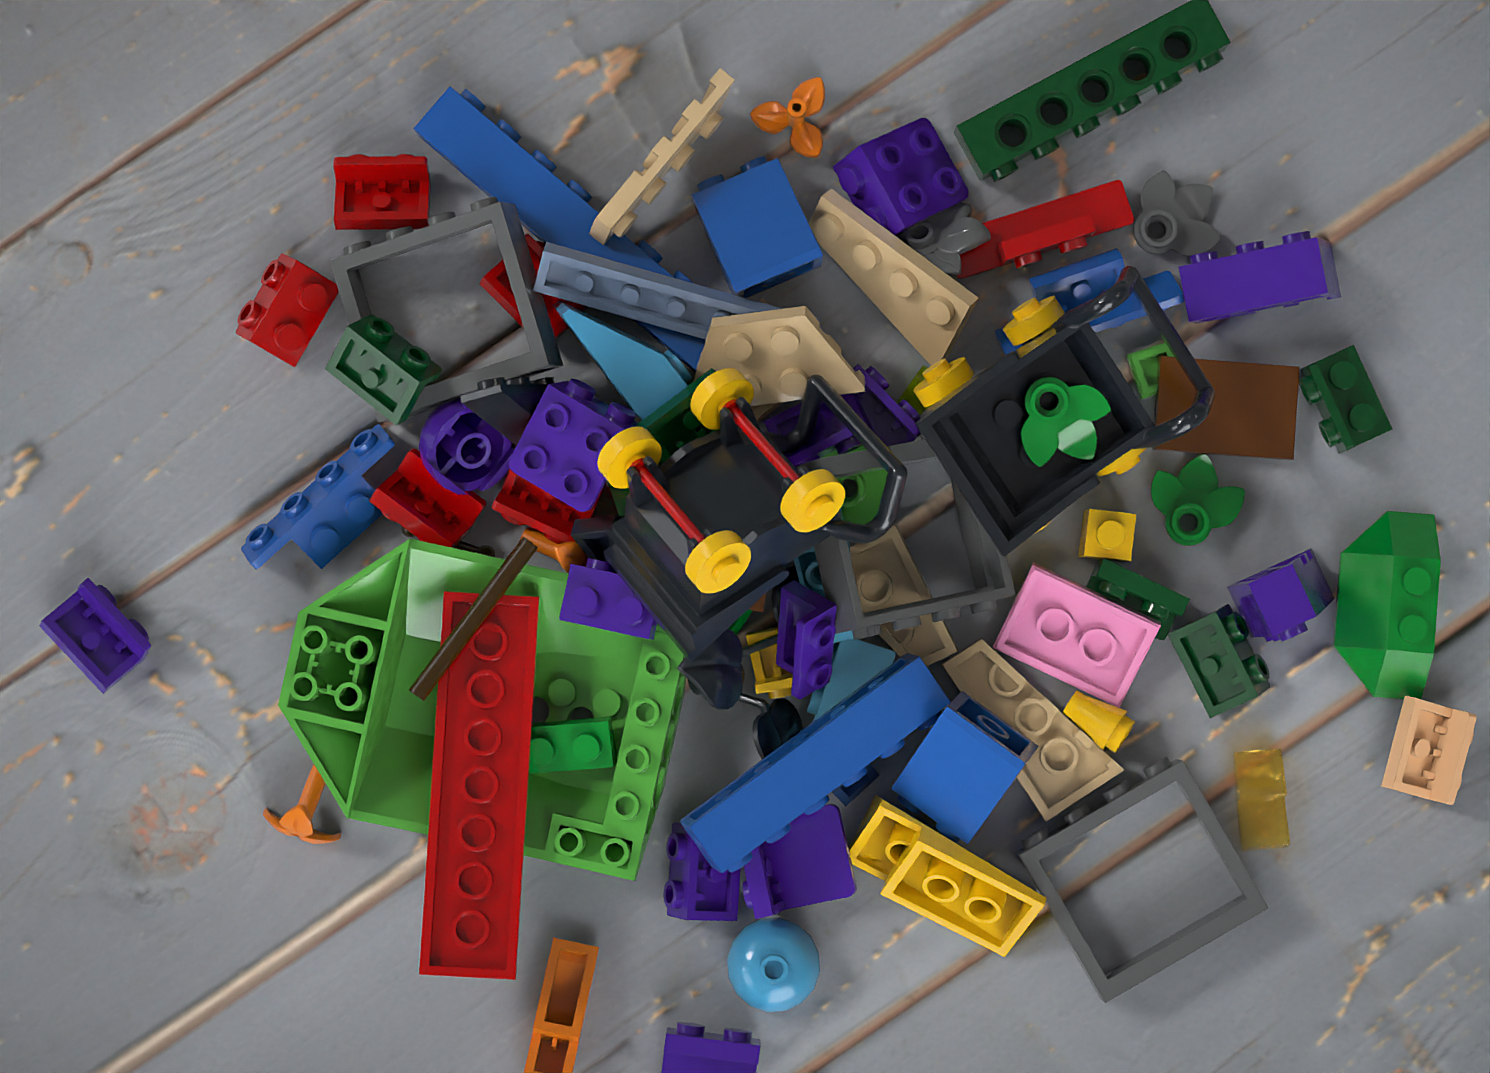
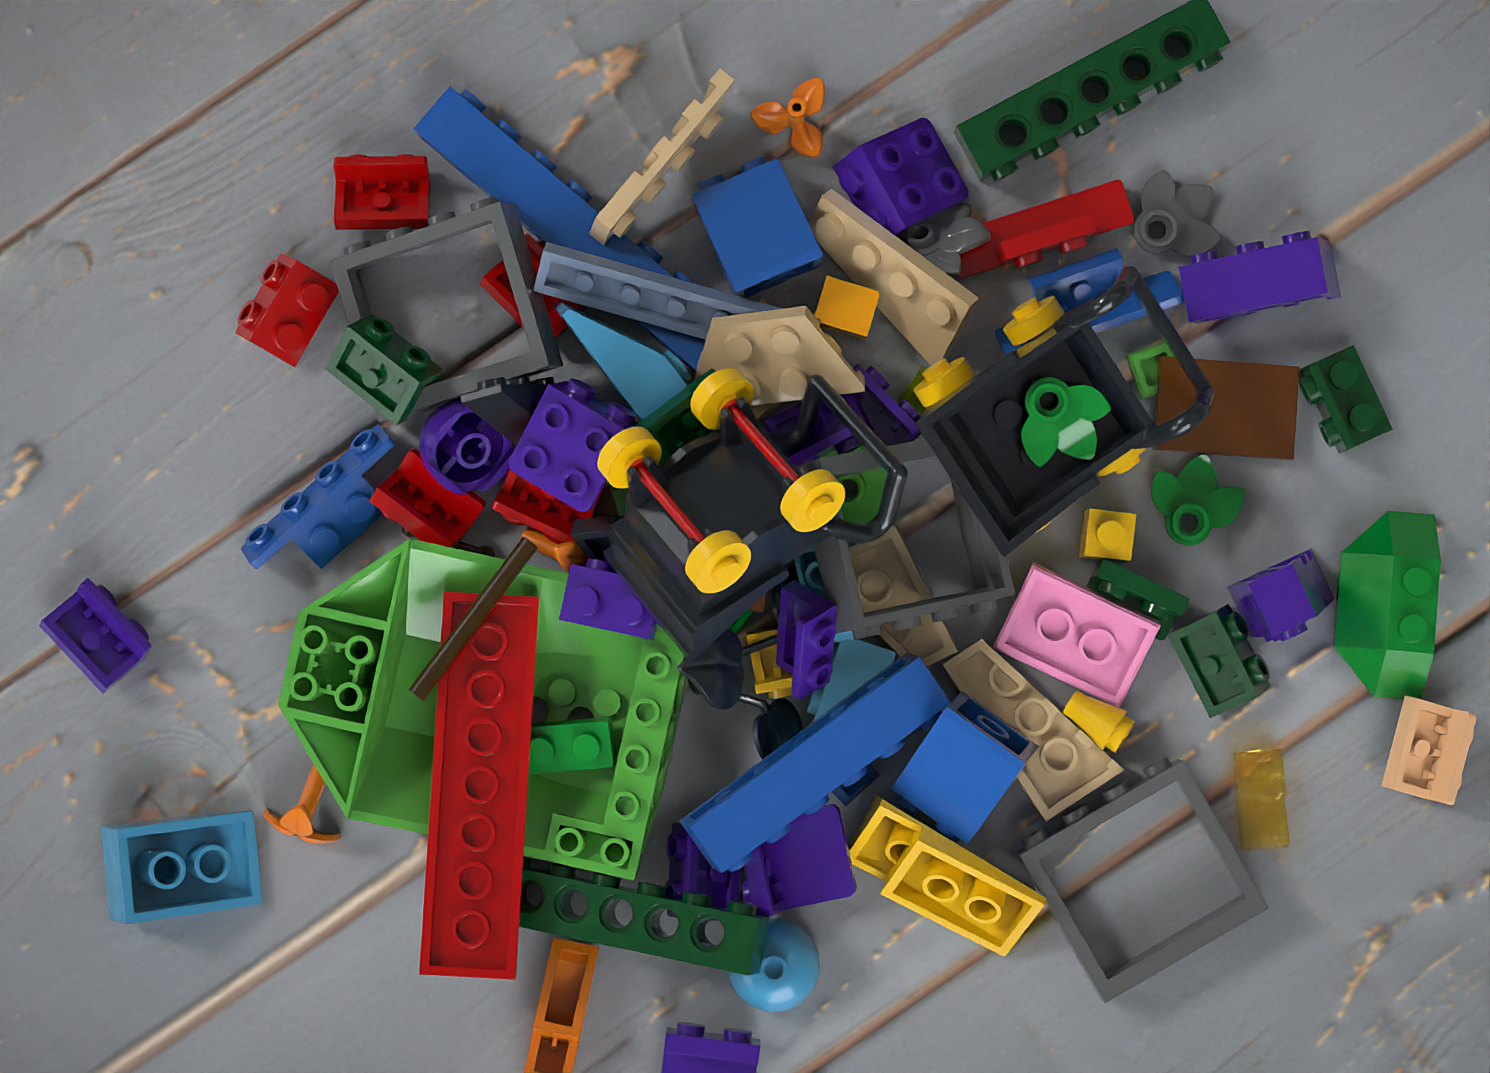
none -> dark azure slope [101,810,262,924]
none -> dark green brick [519,857,770,976]
none -> light orange panel [815,276,880,341]

